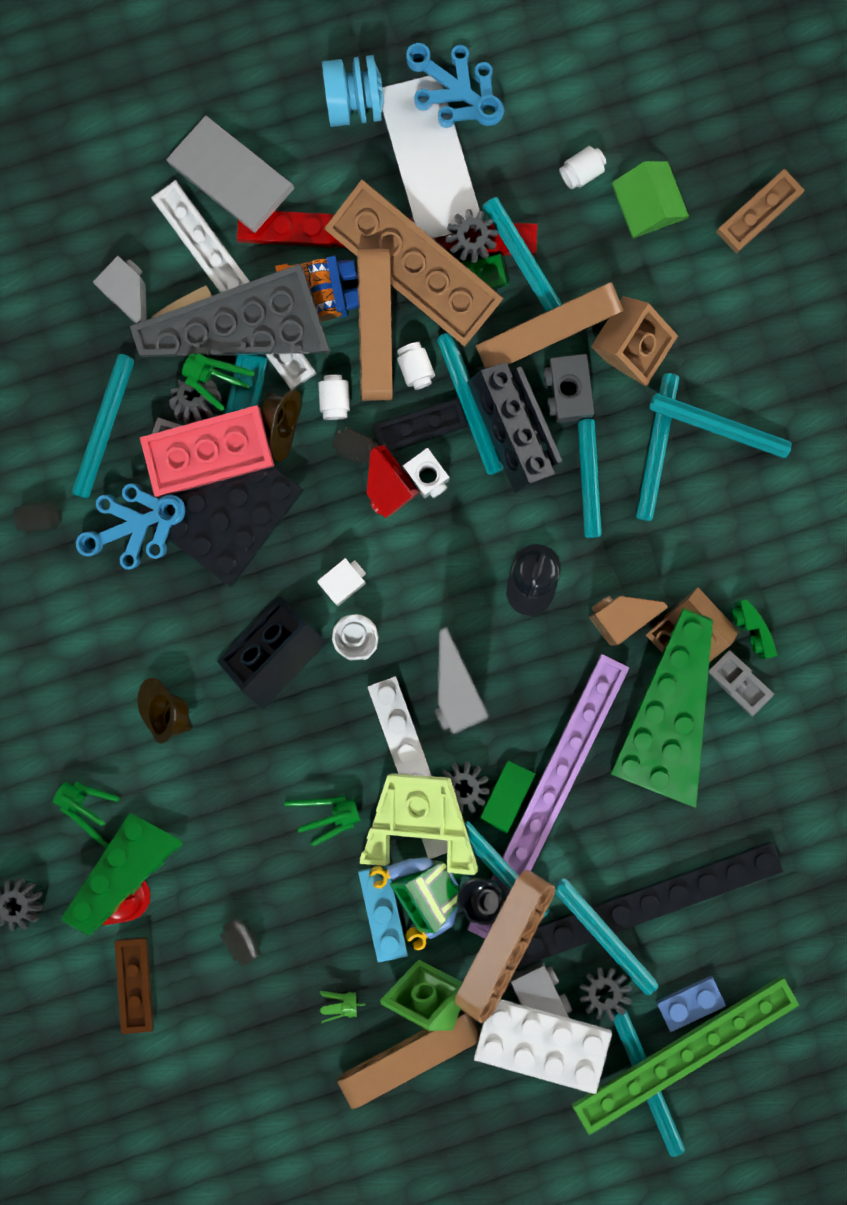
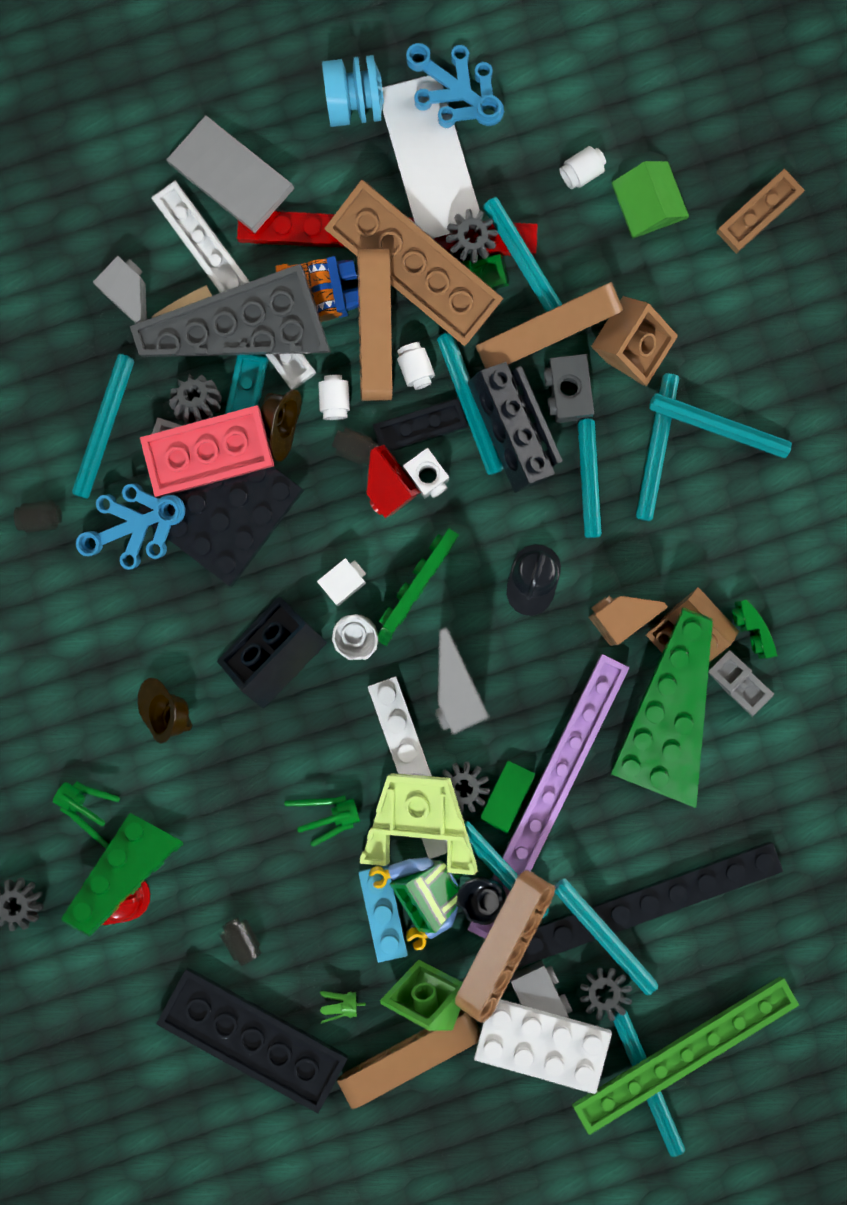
reddish brown plate [115,937,154,1034] -> none
green plant [181,353,255,411] -> none
medium blue plate [656,975,726,1032] -> none
none -> black plate [156,967,348,1113]
none -> green wing [378,528,459,647]

